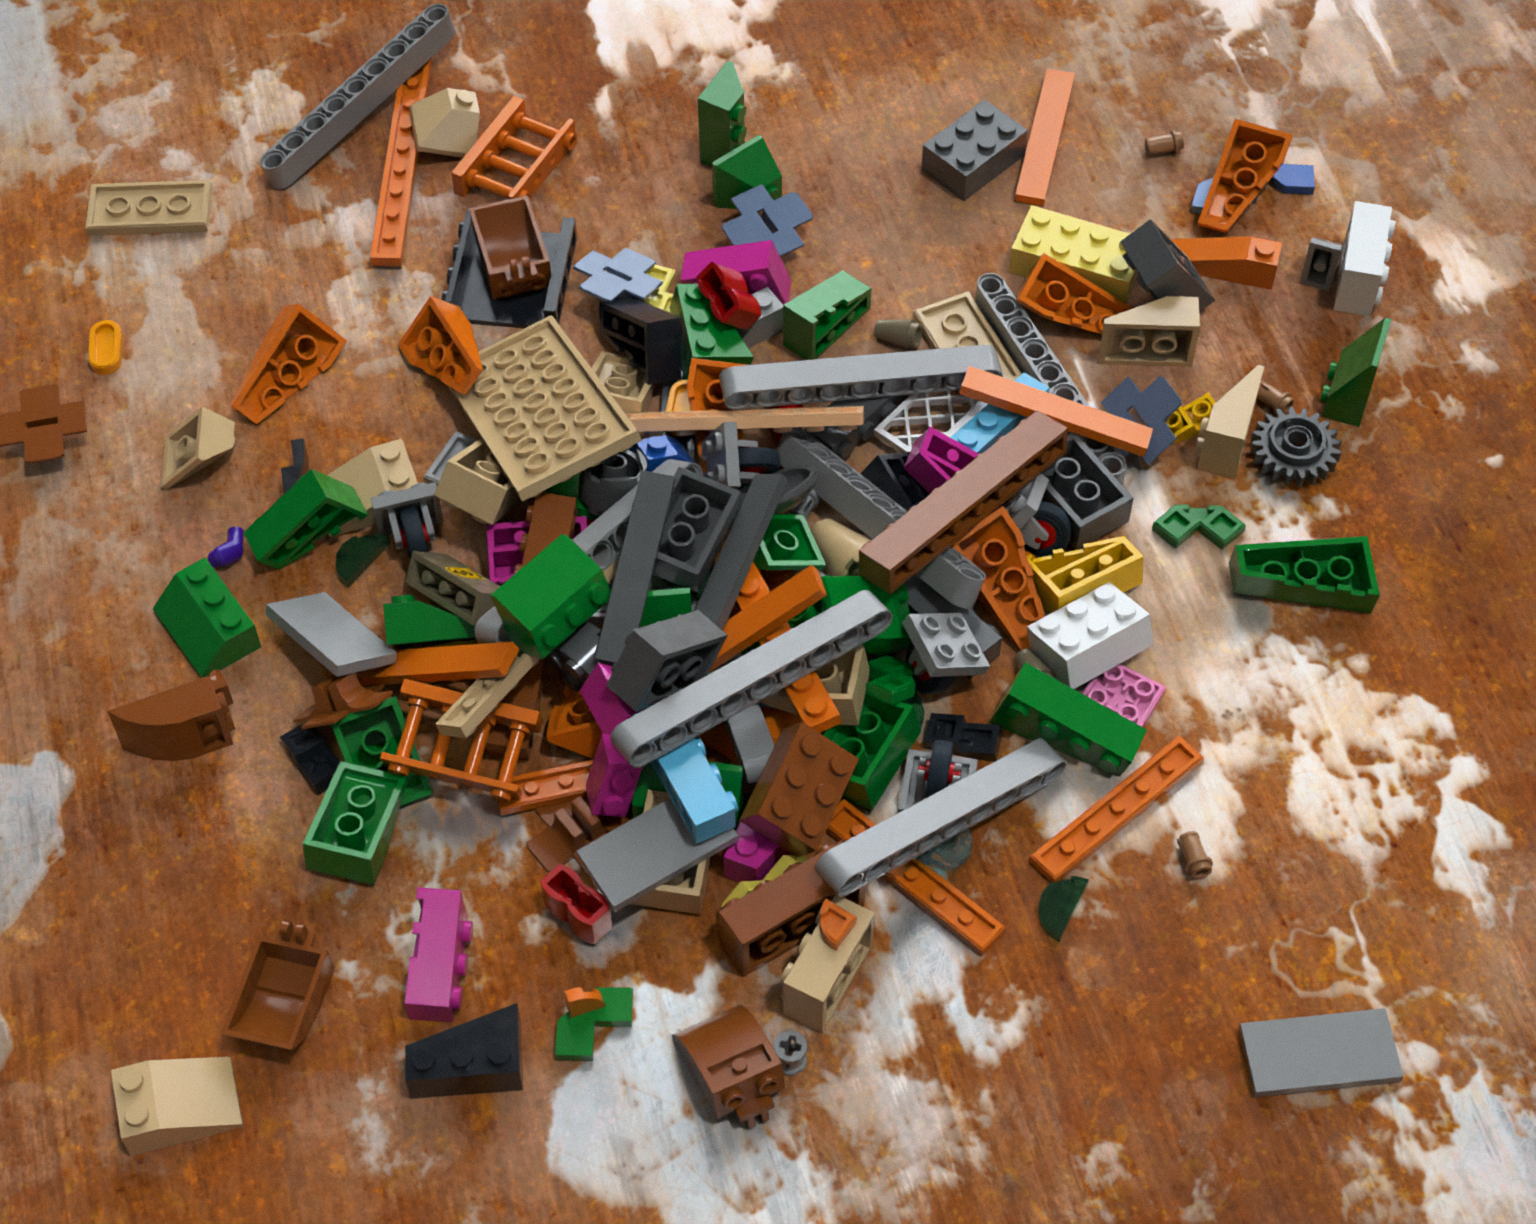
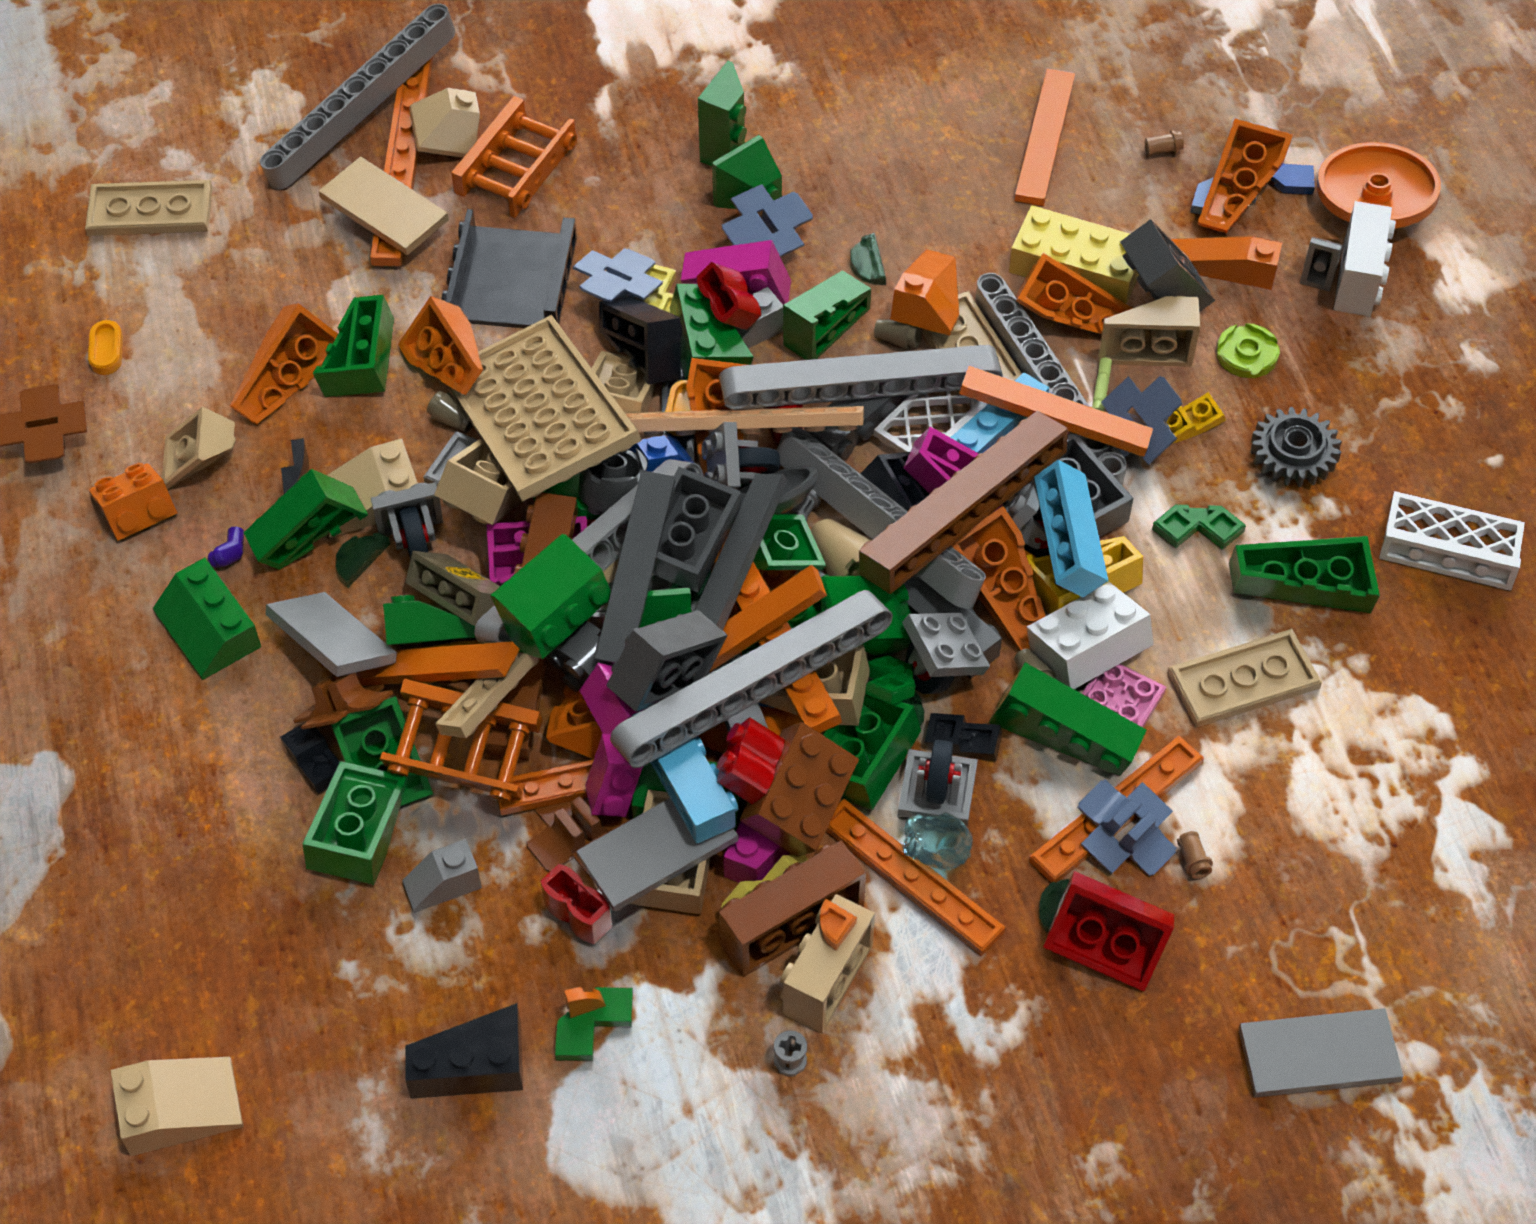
dark orange piece [107,669,236,761] -> none
dark orange piece [220,920,334,1050] -> none
dark pink wedge [405,887,473,1023] -> none
dark orange piece [469,195,551,299] -> none
dark orange piece [672,1005,785,1129] -> none
beam [814,738,1067,897] -> none
dark grey brick [921,99,1028,201] -> none
tan slope [1194,365,1265,479] -> none
medium nougat pin [1257,380,1295,415] -> none
green slope [1319,318,1392,427] -> none
none -> orange bracket [89,463,178,541]
none -> green wedge [313,294,394,397]
none -> tan tile [318,156,449,255]
none -> light grey slope [402,839,482,913]
none -> dark tan cone [427,391,473,433]
none -> red brick [716,717,785,804]
none -> clear green tile [850,233,886,285]
none -> orange wedge [890,249,959,336]
none -> medium azure brick [1034,460,1109,598]
none -> red slope [1043,871,1175,992]
none -> sand blue piece [1077,779,1177,877]
none -> yellowish green wheel [1092,357,1112,411]
none -> tan tile [1168,629,1322,728]
none -> lime tile [1216,323,1280,378]
none -> orange dish [1317,142,1441,228]
none -> white fence [1379,491,1525,591]

